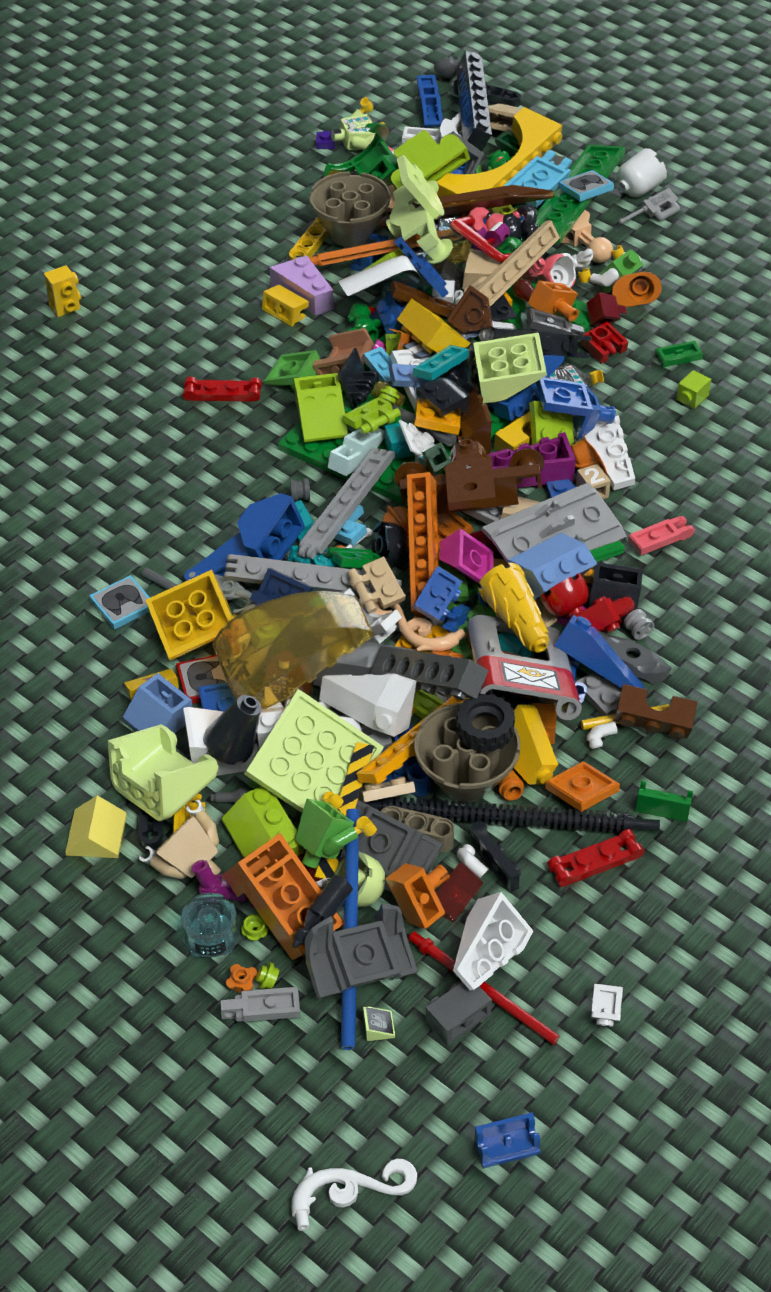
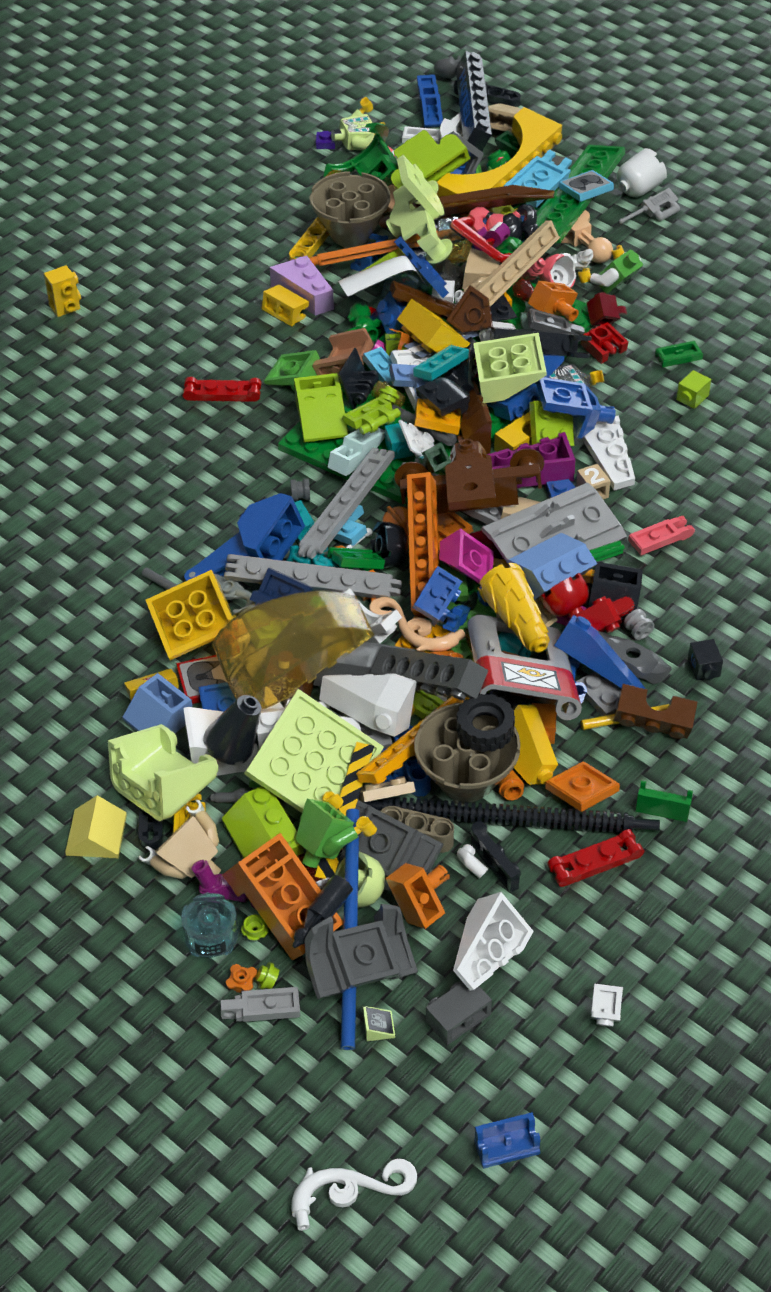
tile [89,575,150,630] -> none
tan plate [347,557,406,614] -> none
red bar [408,931,560,1045] -> none
clear red slope [436,862,483,922] -> none
orange piece [571,434,607,475] -> none
white arm [586,721,617,749] -> none
orange piece [612,272,662,307] -> none
none -> black brick [688,639,723,681]

